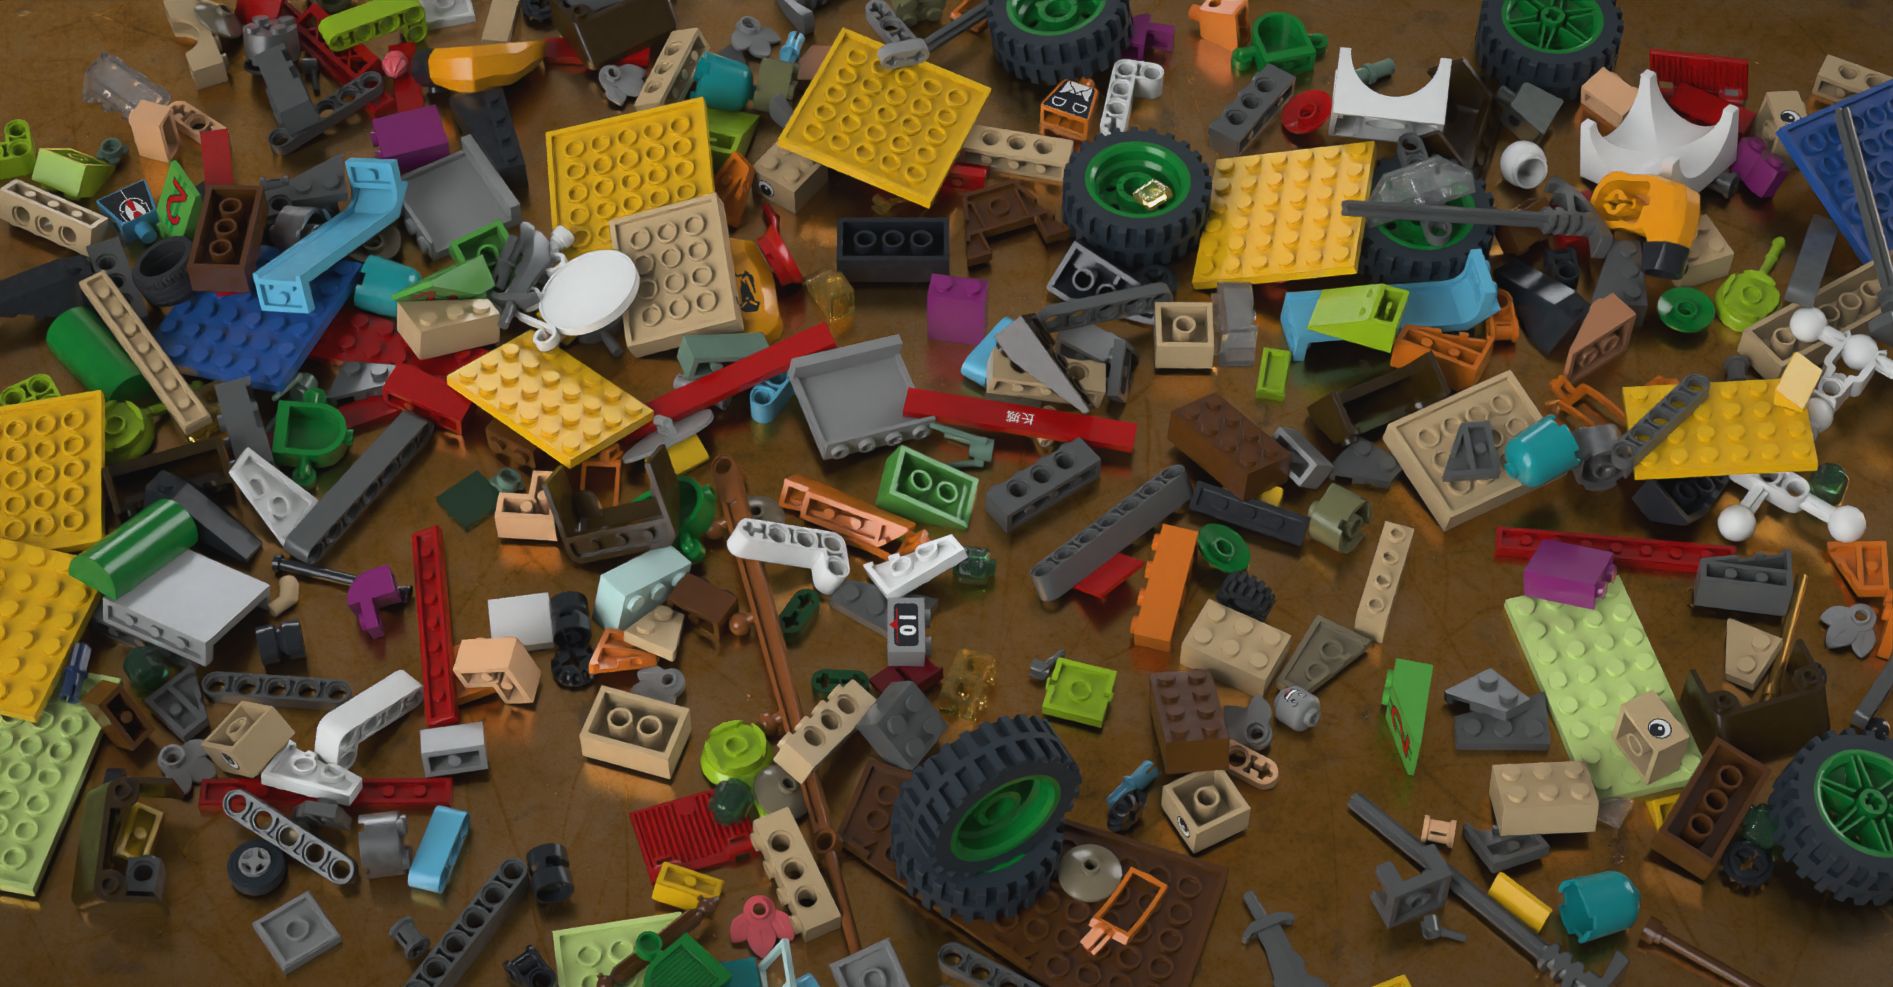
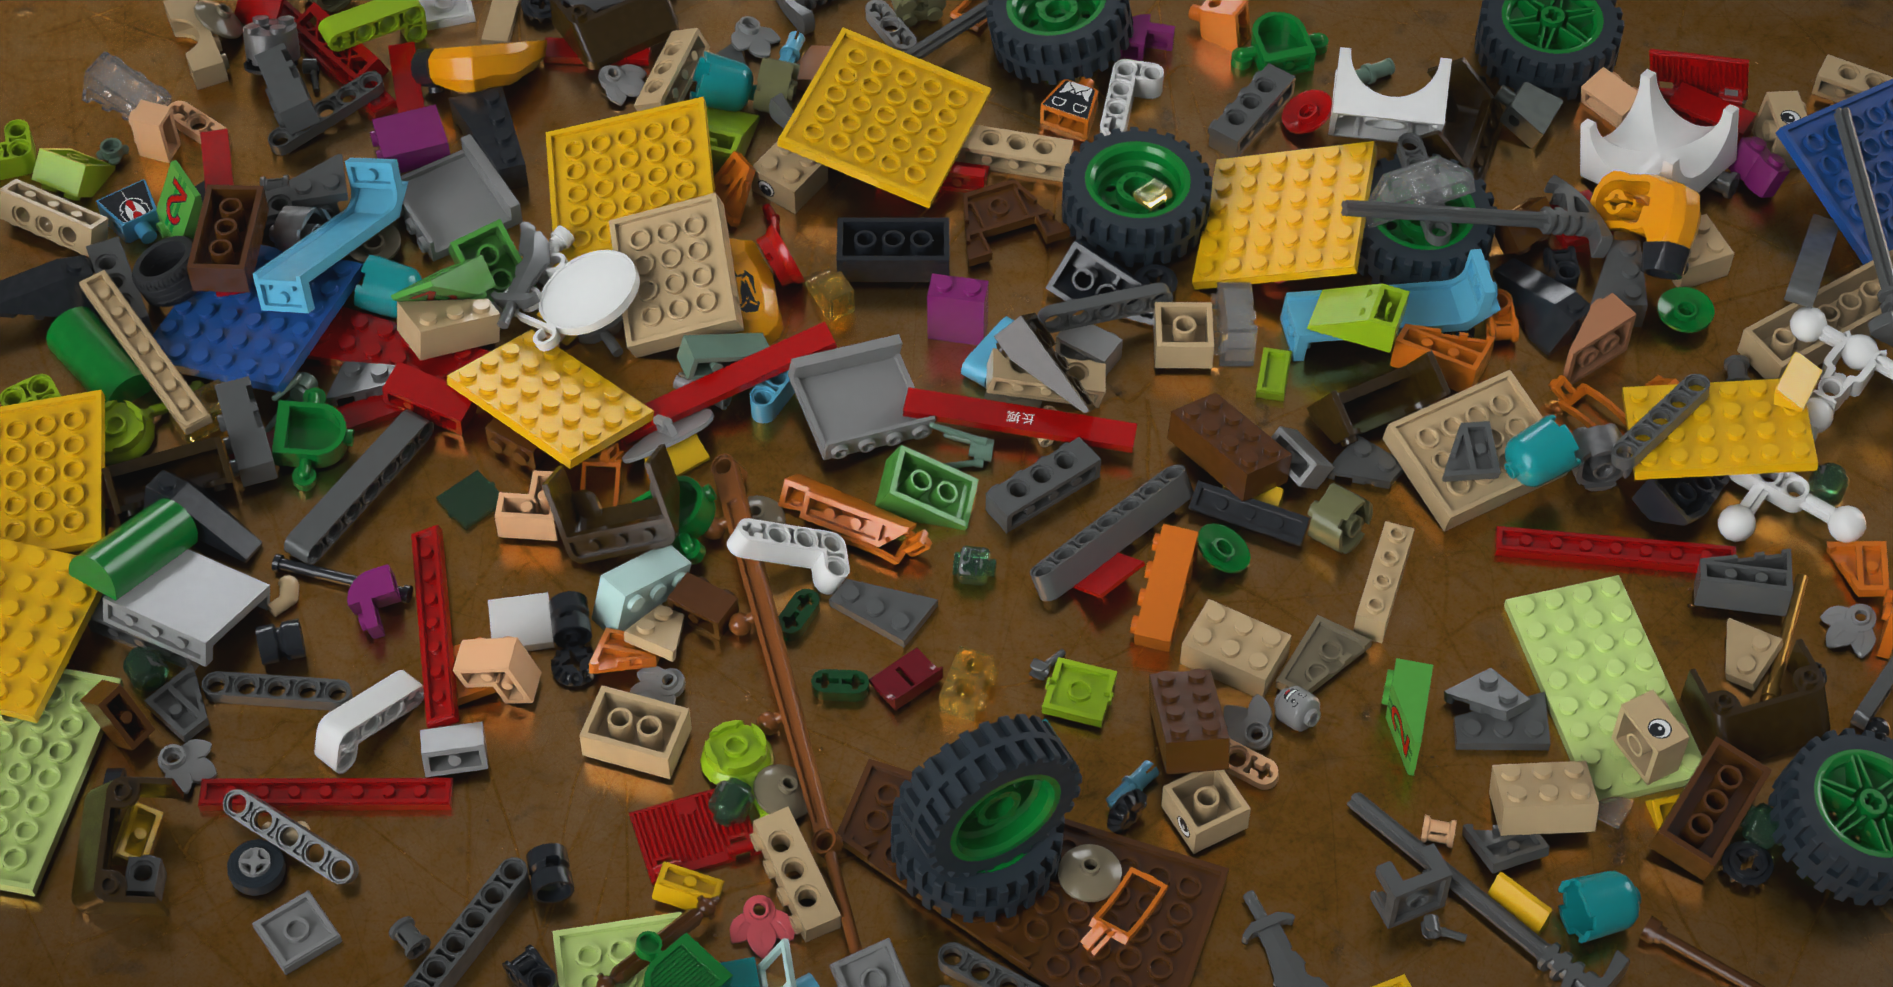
dark blue axle [59,643,91,704] -> none
tan brick [200,701,295,778] -> none
white wing [228,447,319,547] -> none
white wing [261,739,362,806] -> none
dark grey wing [291,797,353,831] -> none
flat silver brick [358,810,413,879] -> none
coral plate [382,51,409,79] -> none
medium azure beam [408,805,471,894] -> none
sand green plate [490,468,525,493] -> none
dark grey axle [492,235,524,292] -> none
tan brick [773,679,876,785] -> none
dark grey brick [855,681,949,770] -> none
white wing [863,534,968,600] -> none
clear yellow hand [871,194,909,216] -> none
light grey beam [877,38,930,69] -> none
light grey brick [887,598,931,666] -> none
dark grey wing [1106,339,1140,403] -> none
black tyre [1216,571,1275,622] -> none
white piece [1500,140,1548,189] -> none
magenta brick [1524,539,1617,610] -> none
lime piece [1713,237,1786,333] -> none

